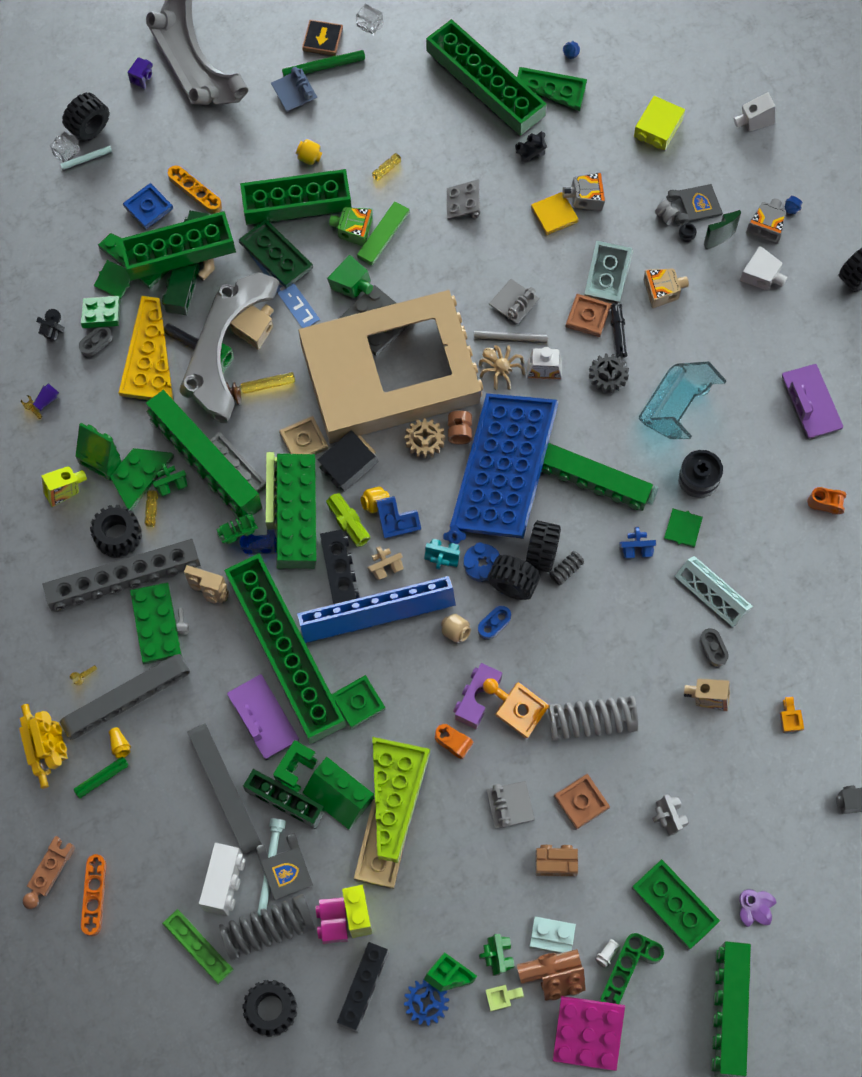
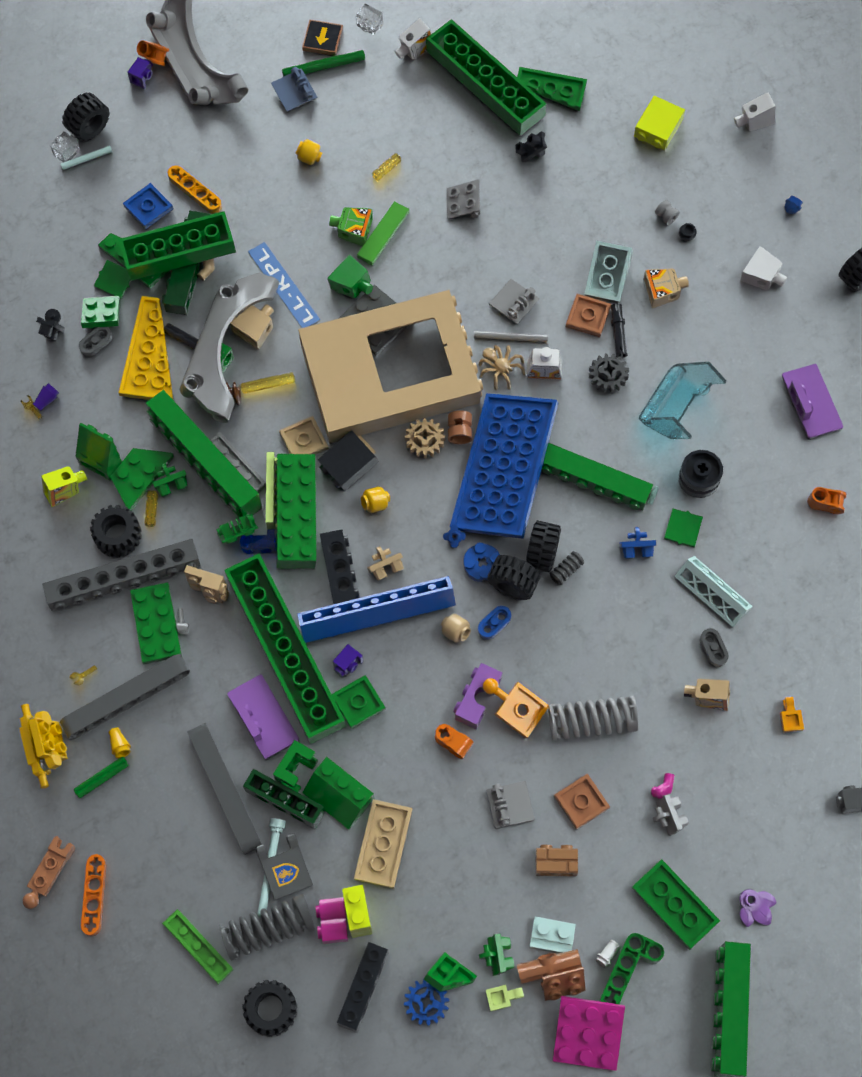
white brick [199,843,245,916] -> none
dark green plate [239,219,313,289] -> none
green brick [240,169,352,225] -> none
lime piece [326,493,371,547] -> none
lime wing [372,737,430,863] -> none
blue plate [376,496,422,538] -> none
teal hips [424,539,460,570] -> none
yellow tile [531,192,579,236] -> none
light grey torso [562,172,605,211] -> none
blue plate [563,41,580,59] -> none
dark grey flag [666,184,723,226] -> none
slope [704,210,741,250] -> none
light grey torso [746,198,786,243] -> none
none -> orange piece [137,40,169,66]
none -> dark purple brick [333,644,364,677]
none -> white torso [395,18,431,60]
none -> dark pink arm [651,773,675,799]

